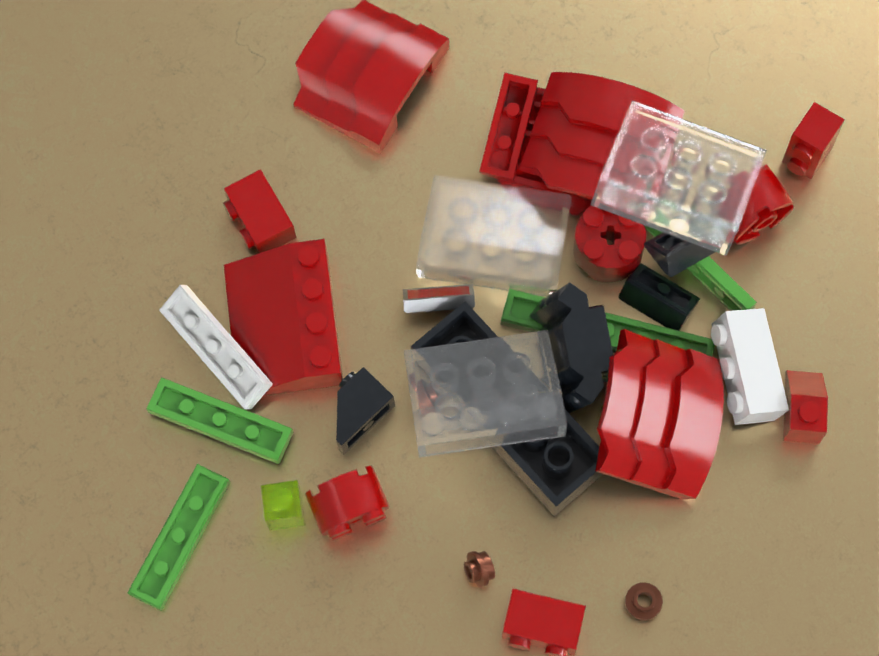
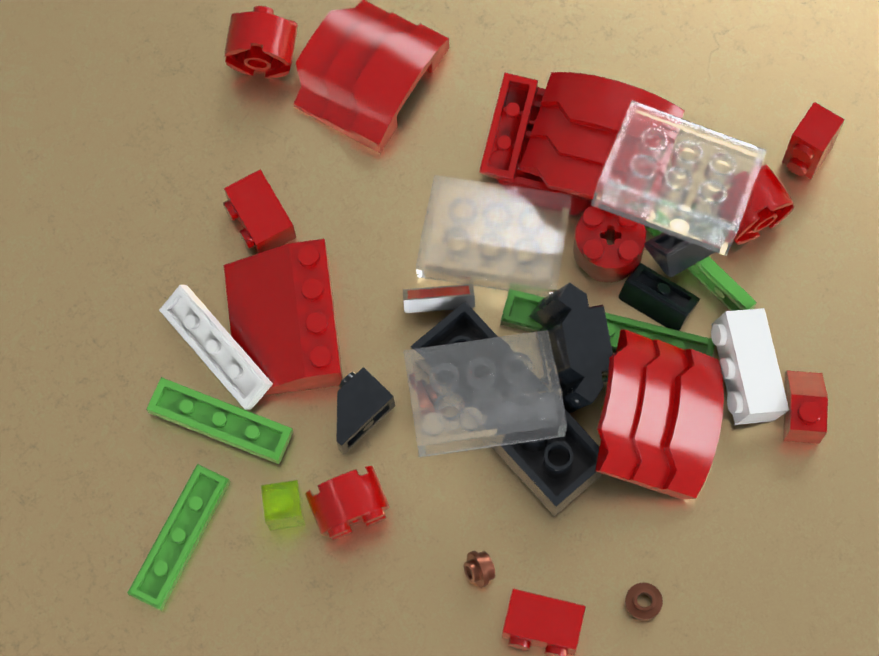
none -> red brick [224,6,298,78]

